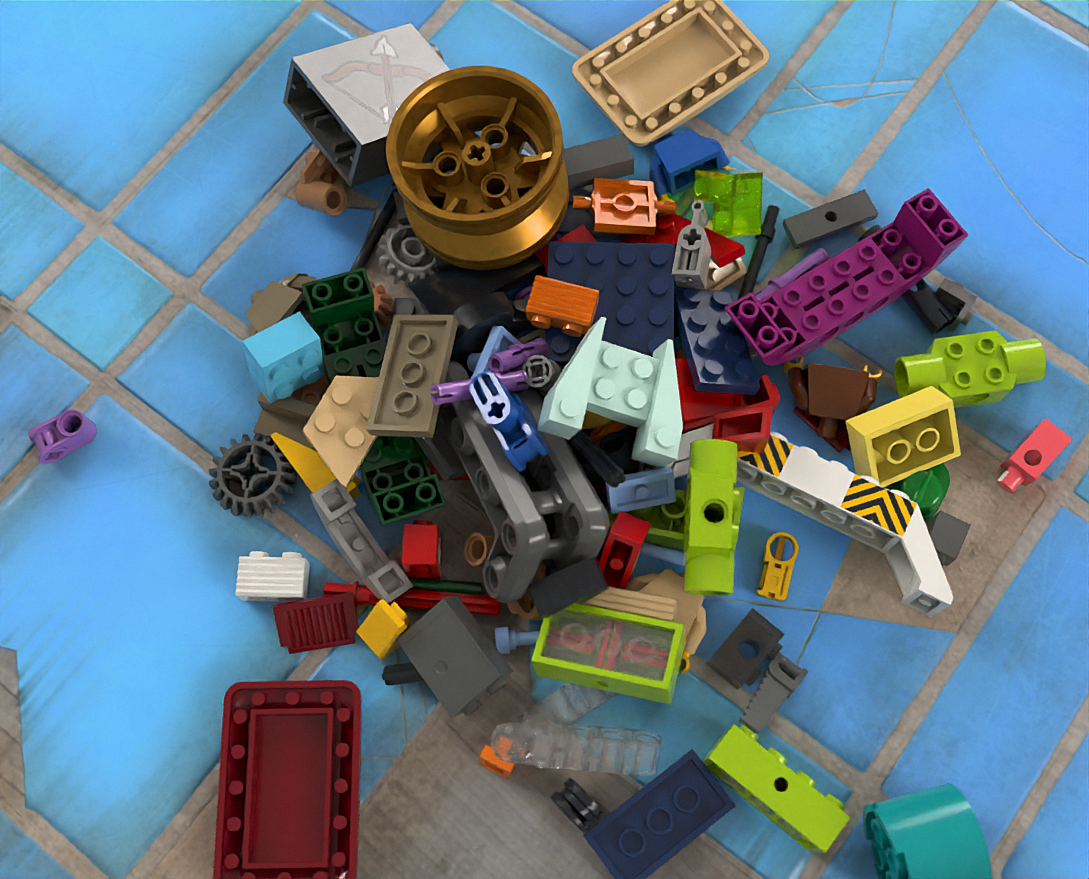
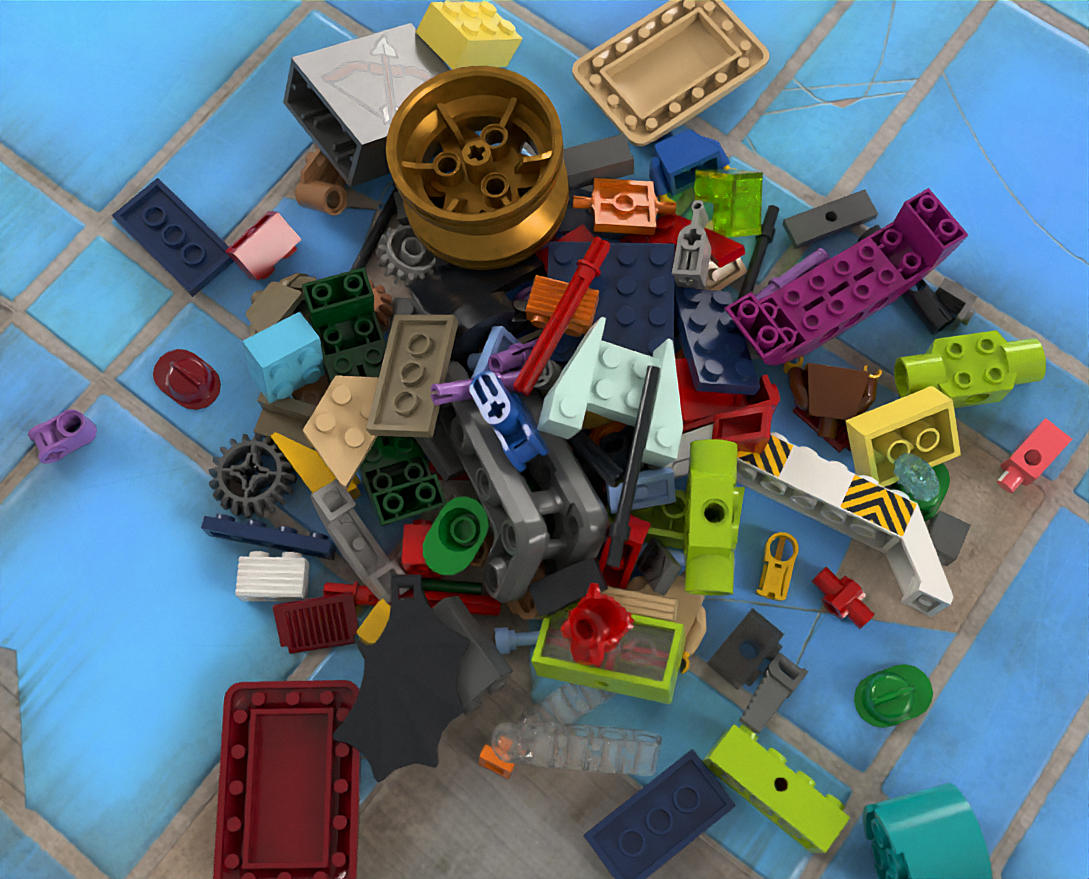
black wheel [550,778,604,833] -> none
none -> dark blue plate [112,178,234,297]
none -> dark red piece [153,349,221,410]
none -> dark blue plate [201,514,337,561]
none -> brick [225,211,302,280]
none -> black animal [333,574,470,783]
none -> light yellow brick [416,1,523,69]
none -> green piece [423,497,489,575]
none -> red axle [513,237,611,396]
none -> red hair [560,583,635,666]
none -> black bar [606,366,660,568]
none -> dark grey tile [636,536,681,596]
none -> red axle [811,566,875,629]
none -> green piece [854,664,933,728]
none -> clear light blue gear [893,453,940,502]

